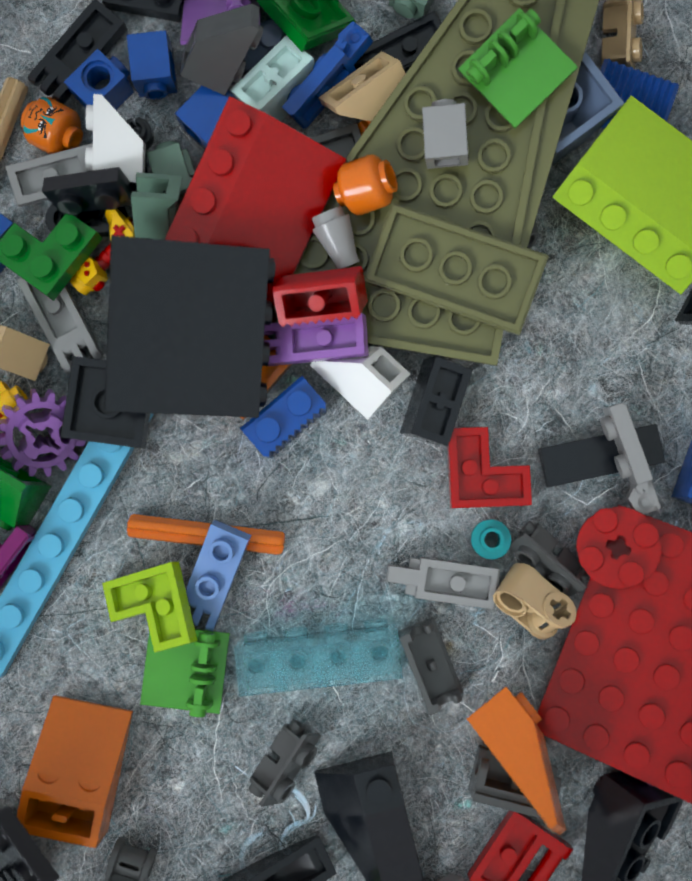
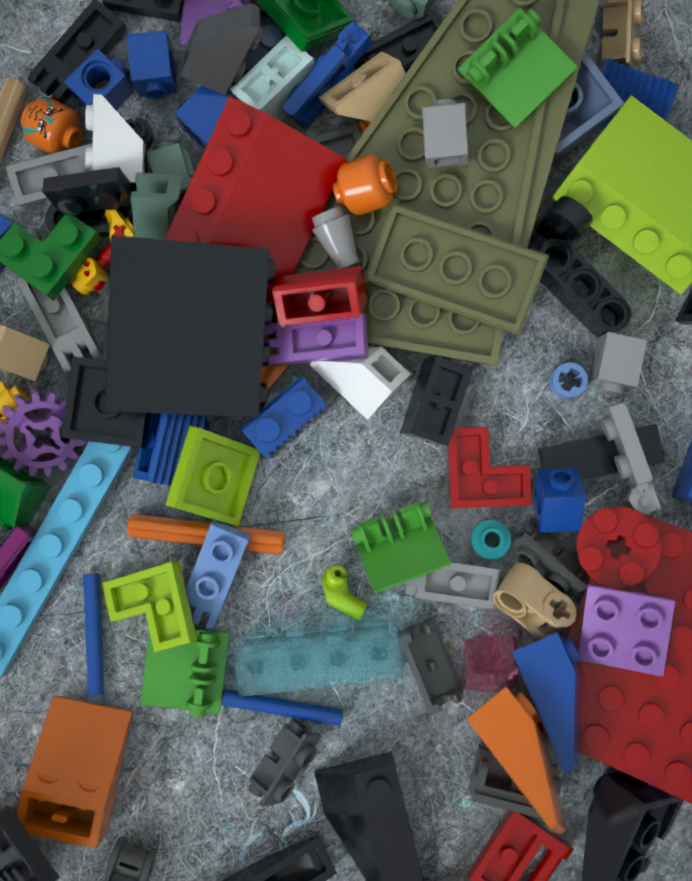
none -> blue bar [83,573,104,696]
none -> blue brick [133,413,210,486]
none -> lime plate [165,426,260,527]
none -> blue bar [222,689,343,726]
none -> lime arm [321,565,368,621]
none -> bright green hinge [350,500,452,594]
none -> clear pink panel [465,635,518,692]
none -> blue slope [512,632,582,774]
none -> blue brick [533,468,586,533]
none -> black piece [537,196,593,242]
none -> black beam [538,238,632,337]
none -> medium blue bush [548,362,588,399]
none -> medium lavender hinge [579,584,675,677]
none -> light grey brick [588,332,648,396]

